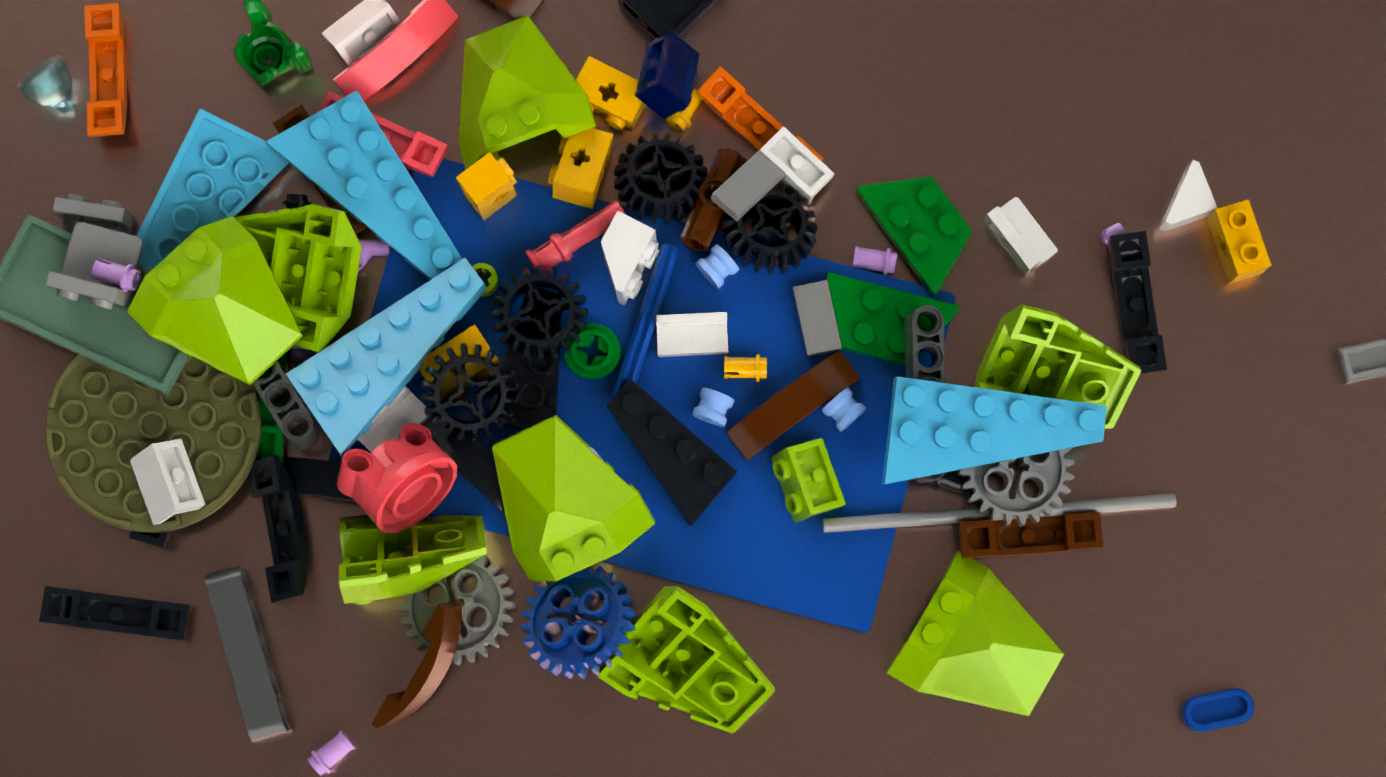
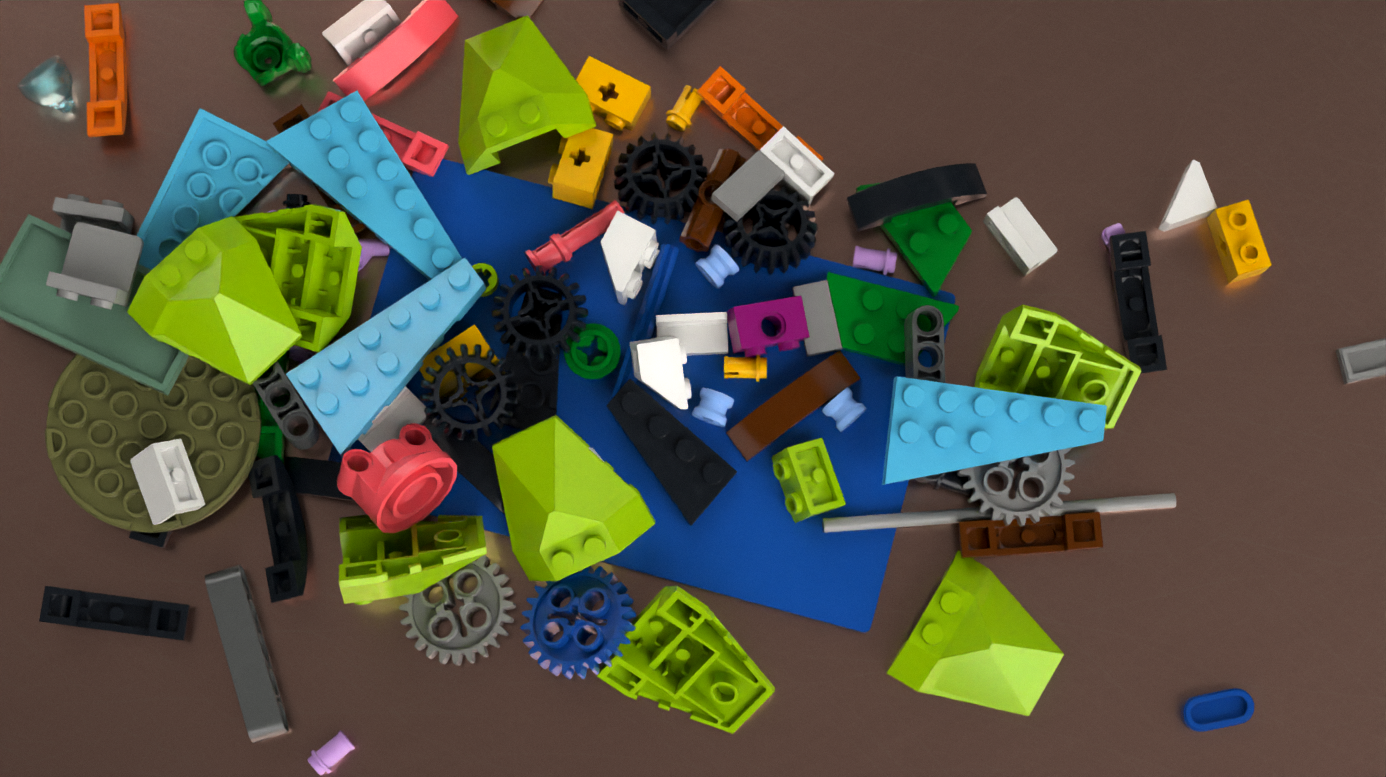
lavender pin [91,257,141,292] -> none
reddish brown slope [372,601,462,728] -> none
yellow brick [456,152,517,221] -> none
clear blue brick [635,30,700,119] -> none
none -> white slope [630,336,692,410]
none -> magenta brick [726,295,810,357]
none -> black slope [846,163,987,231]

